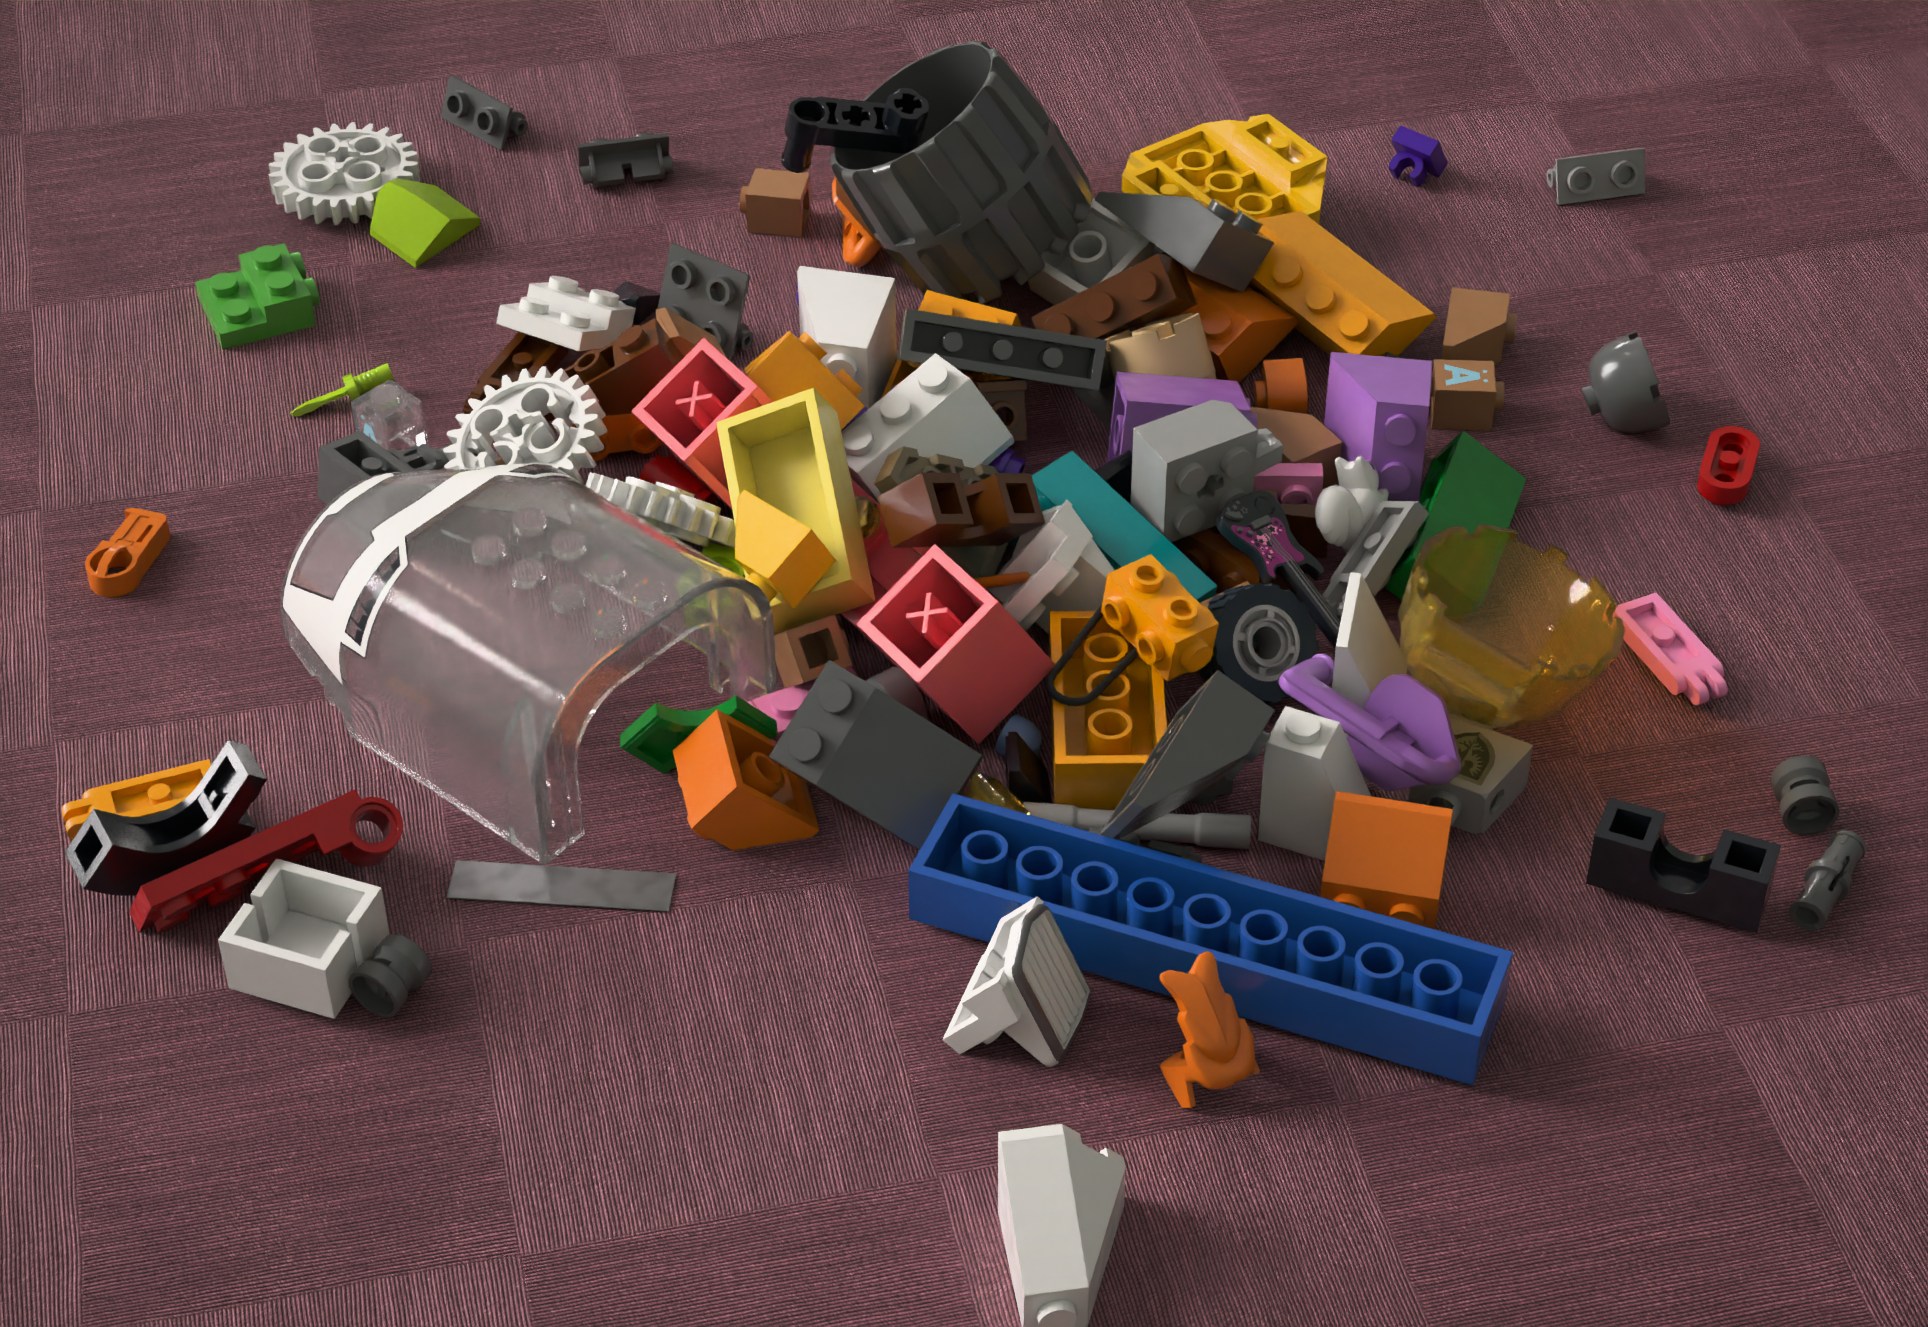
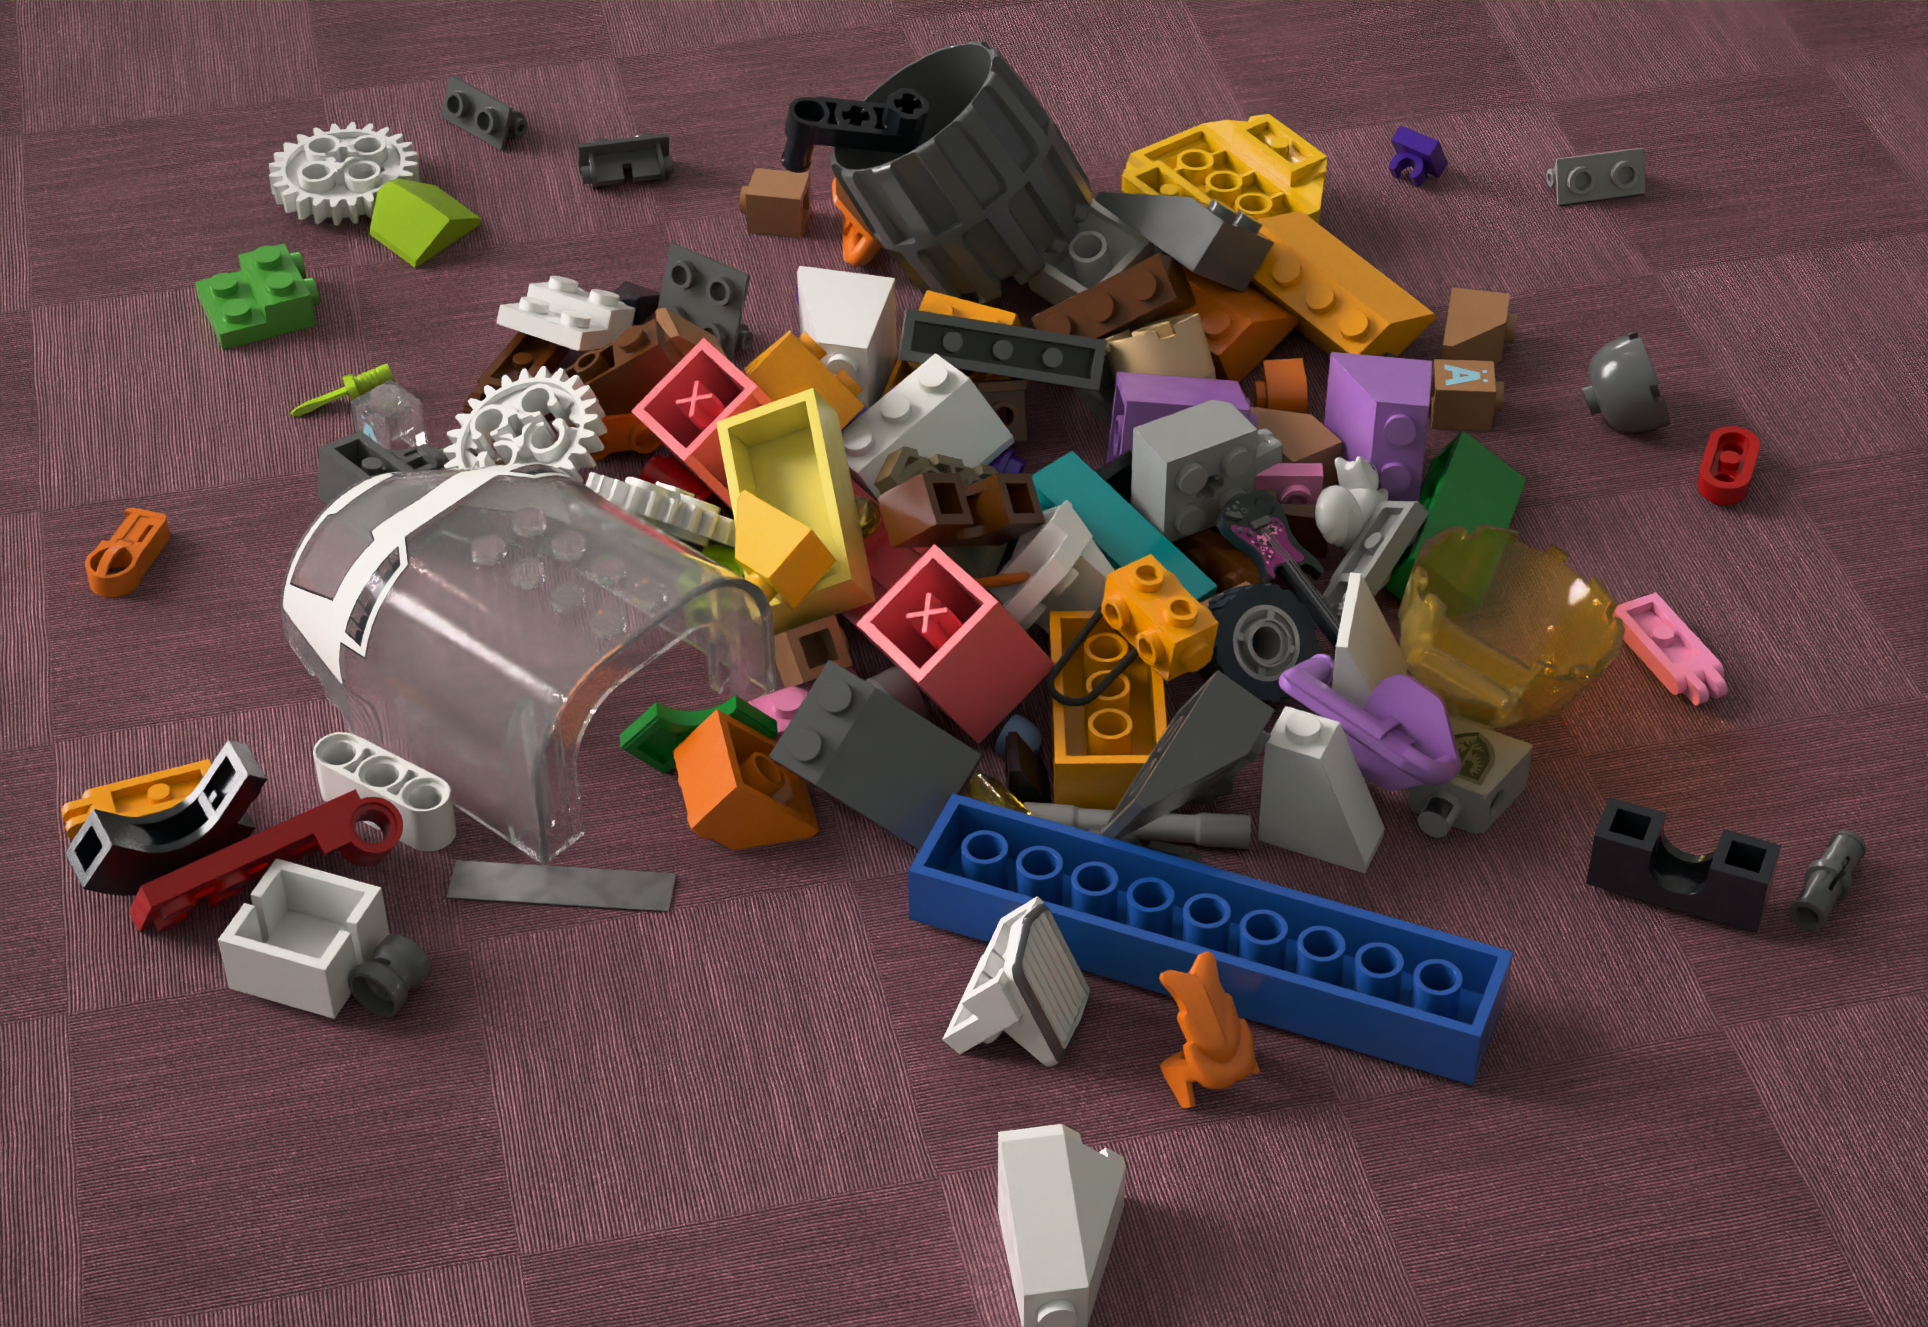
orange slope [1320,791,1453,930] -> none
dark grey wheel [1770,756,1840,835] -> none
none -> white beam [313,732,457,851]

